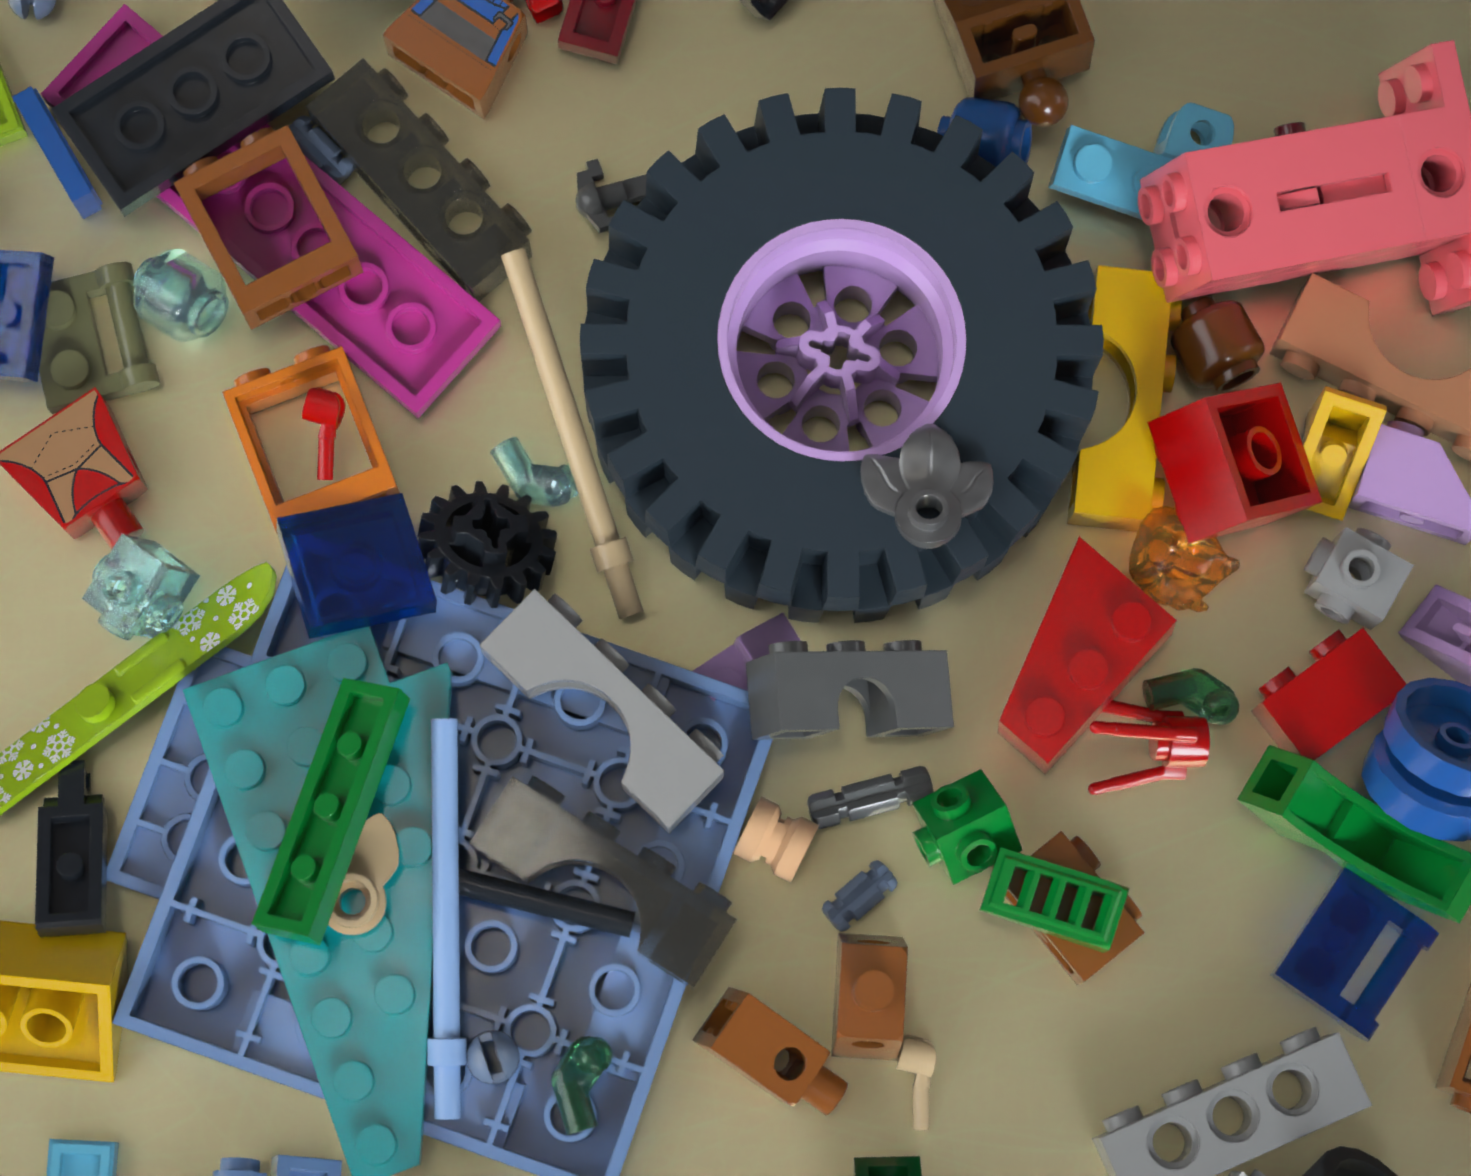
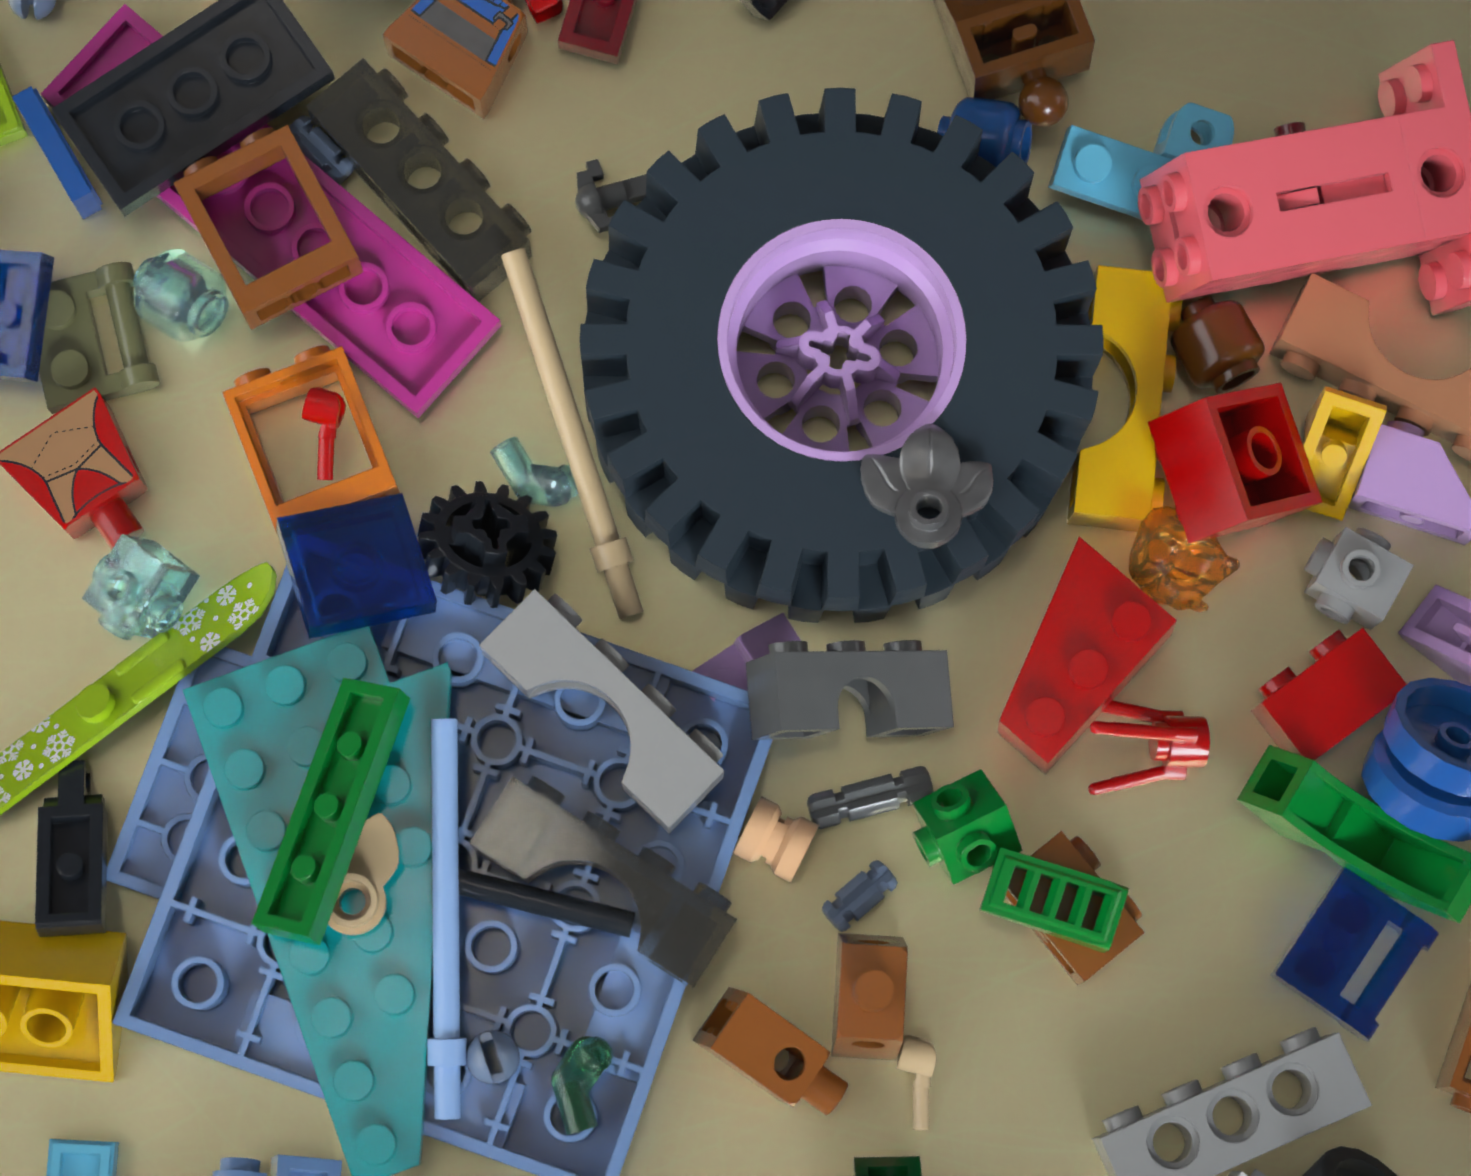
clear green arm [1142,668,1240,725] -> none

